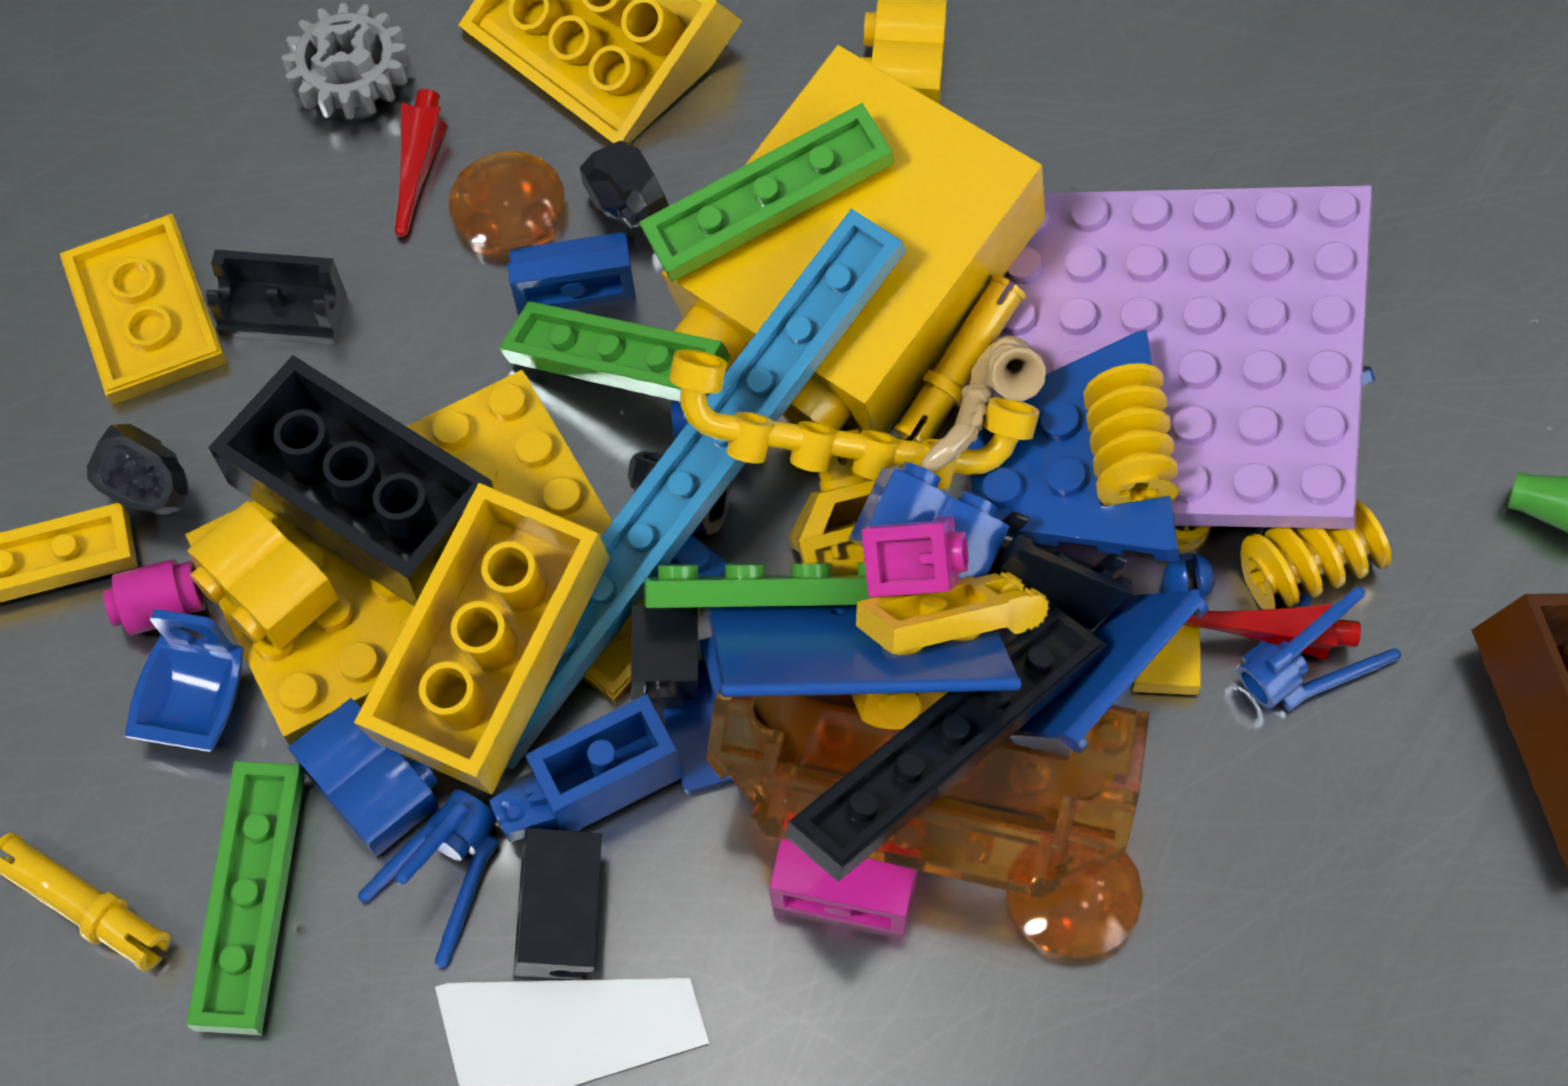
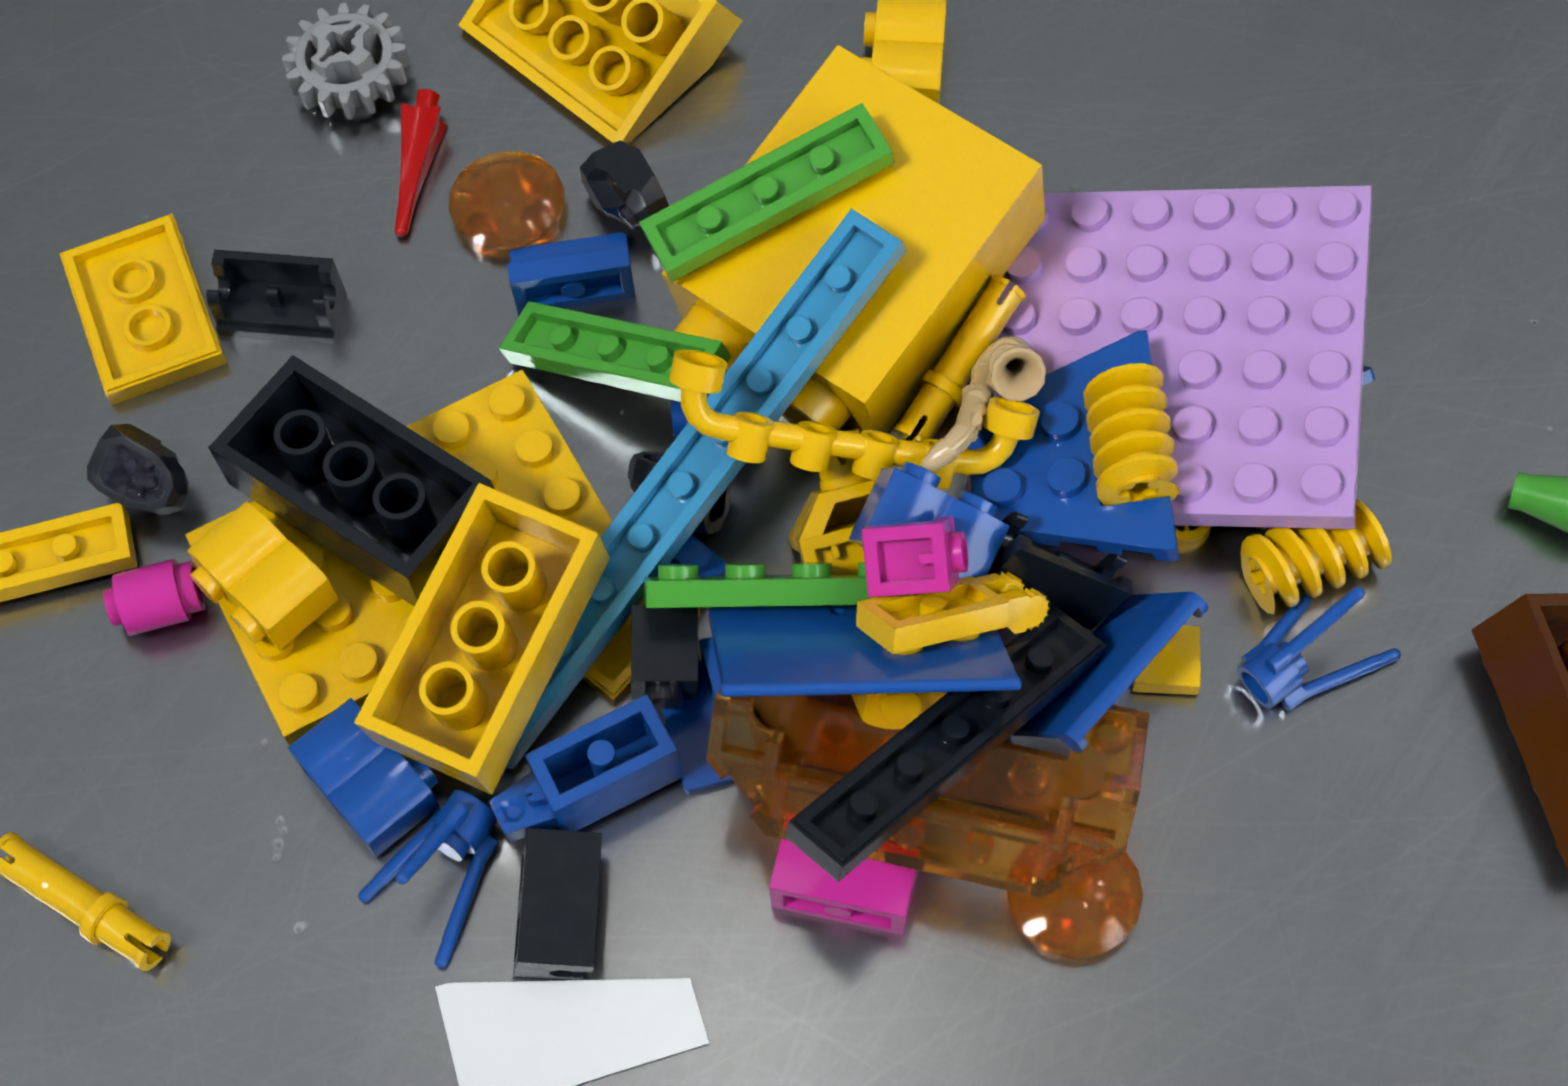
blue piece [125,609,244,752] -> none
bright green plate [186,761,306,1035] -> none
blue hinge [1161,553,1215,602] -> none
red piece [1184,603,1361,660] -> none

